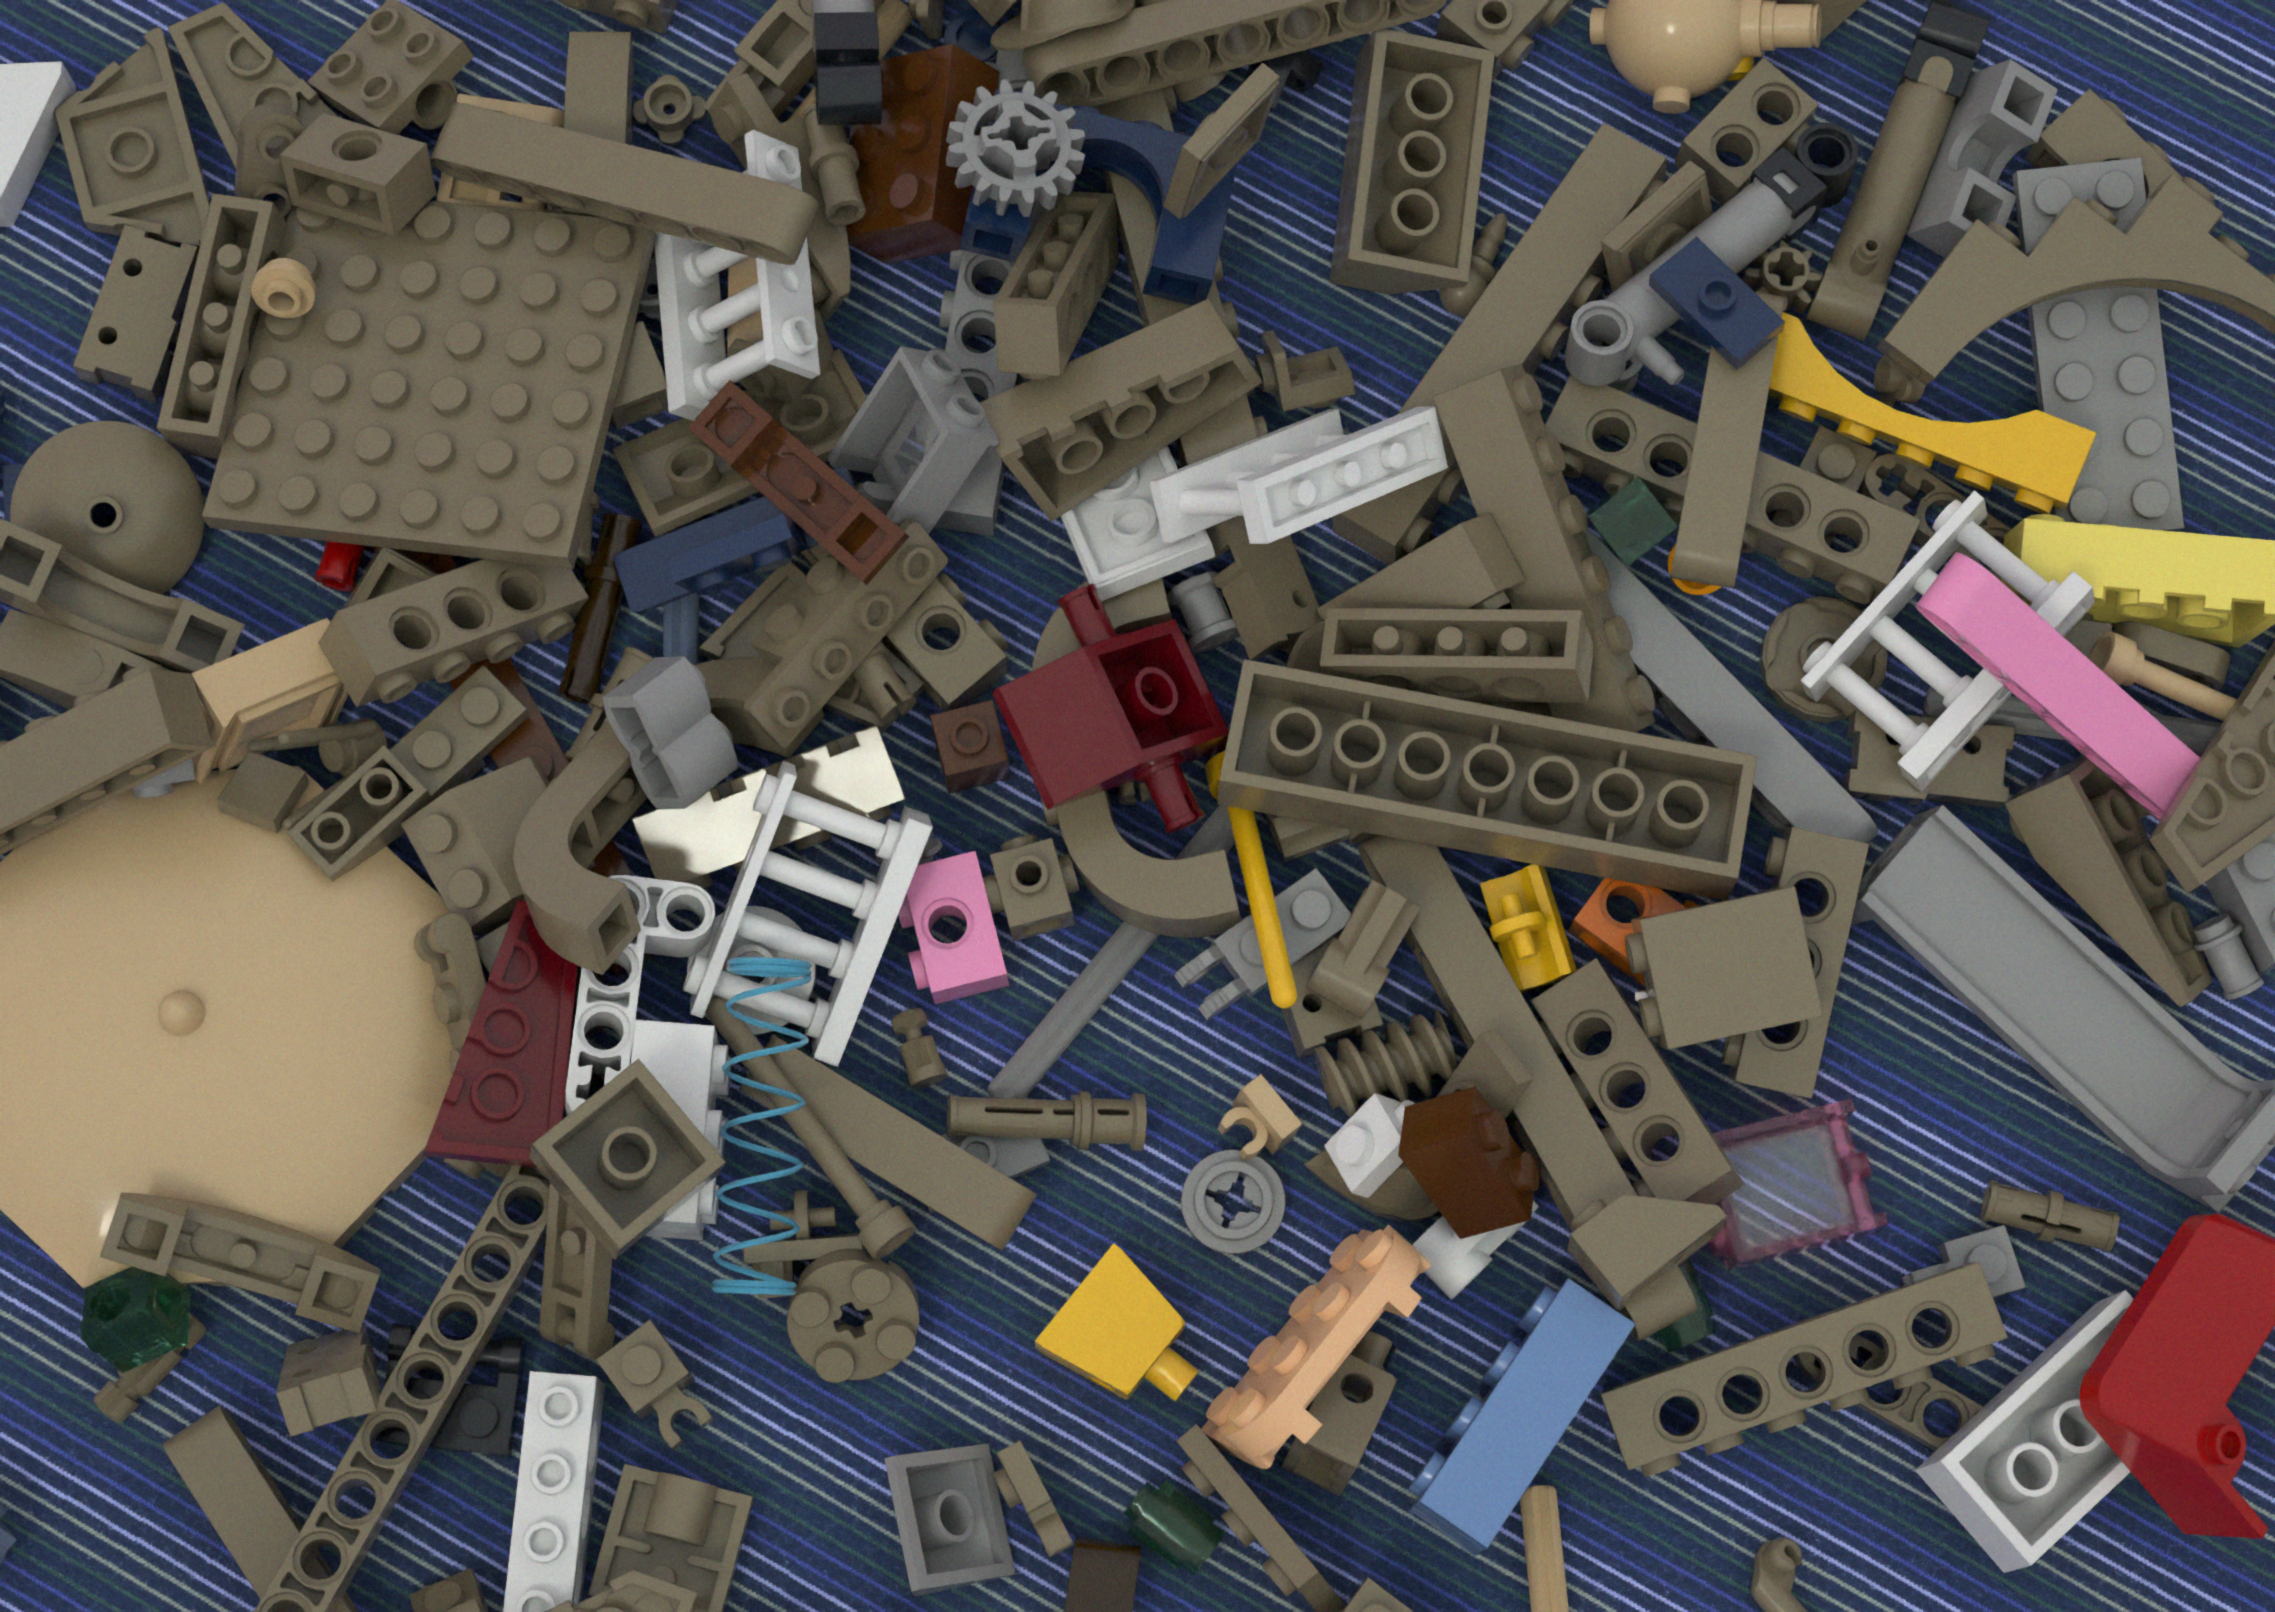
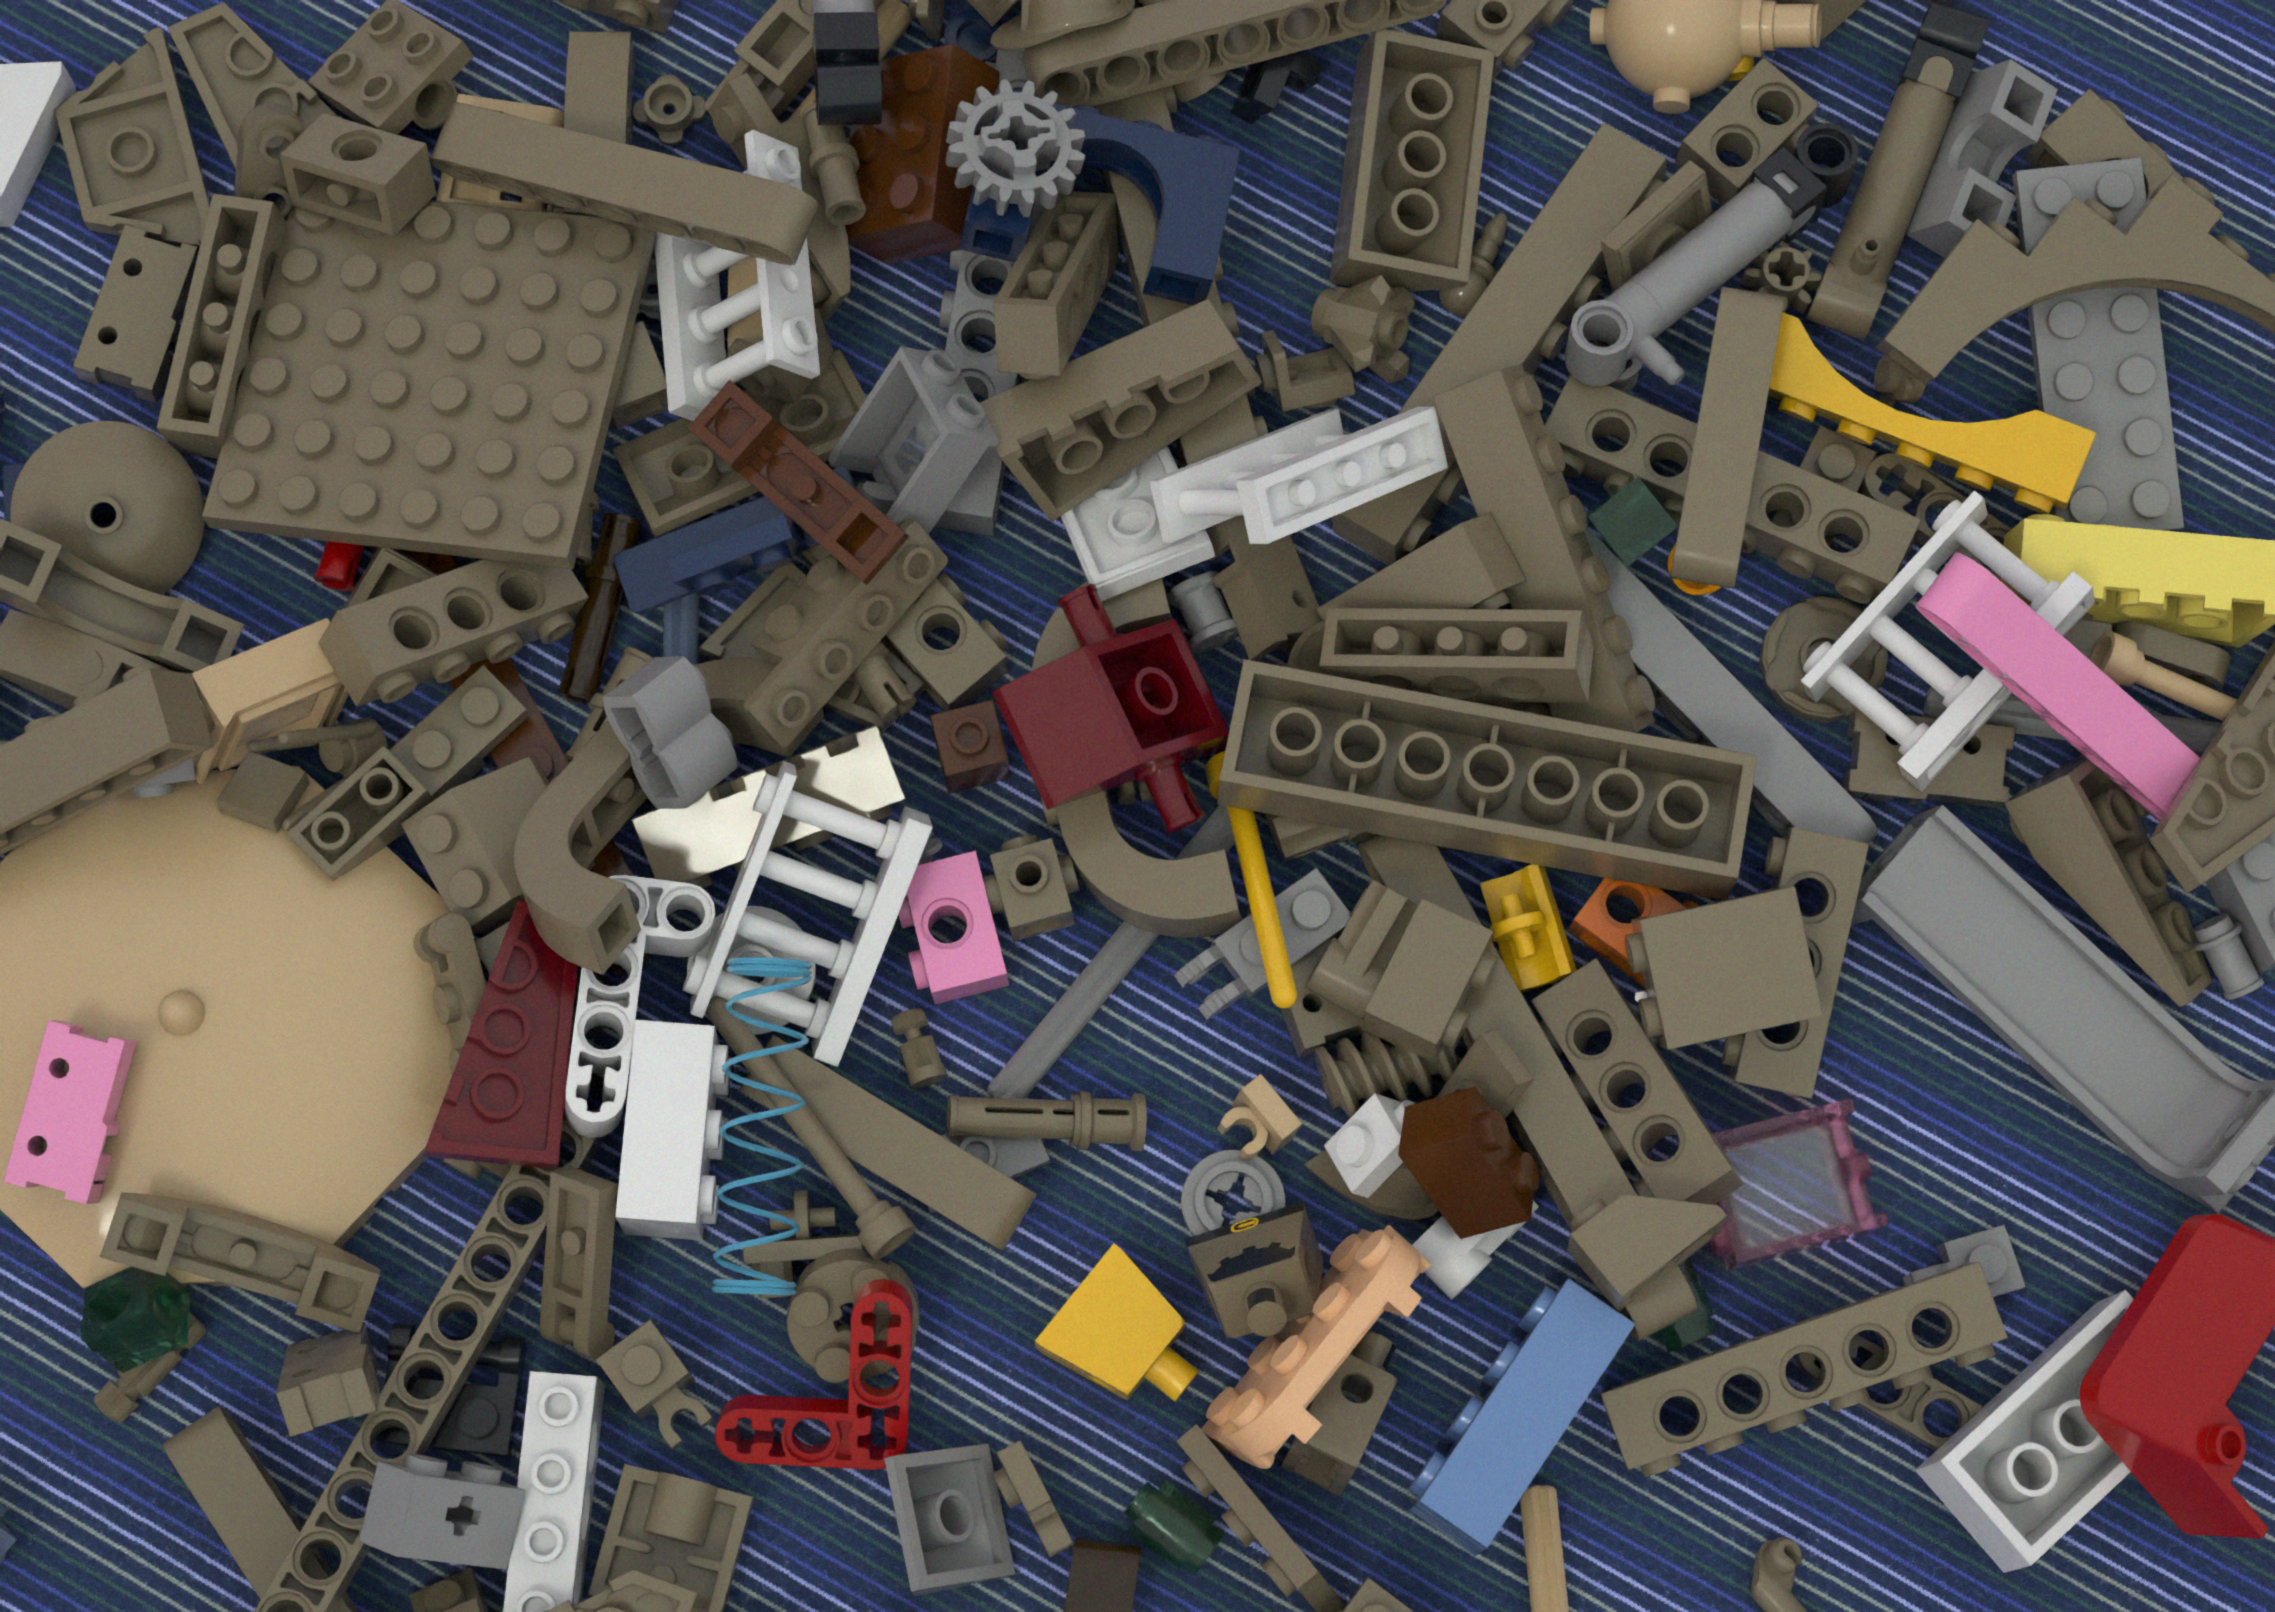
tan plate [251,258,316,318] -> none
dark tan brick [529,1058,726,1260] -> none
dark tan plate [1163,63,1280,219] -> none
dark blue plate [1649,236,1785,370] -> none
dark tan pin [1980,1180,2120,1253] -> none
none -> bright pink piece [3,1020,137,1204]
none -> light grey brick [359,1454,526,1570]
none -> red beam [714,1279,913,1470]
none -> dark tan torso [1185,1201,1323,1338]
none -> dark tan rock [1311,275,1415,383]
none -> dark tan brick [1364,898,1499,1063]

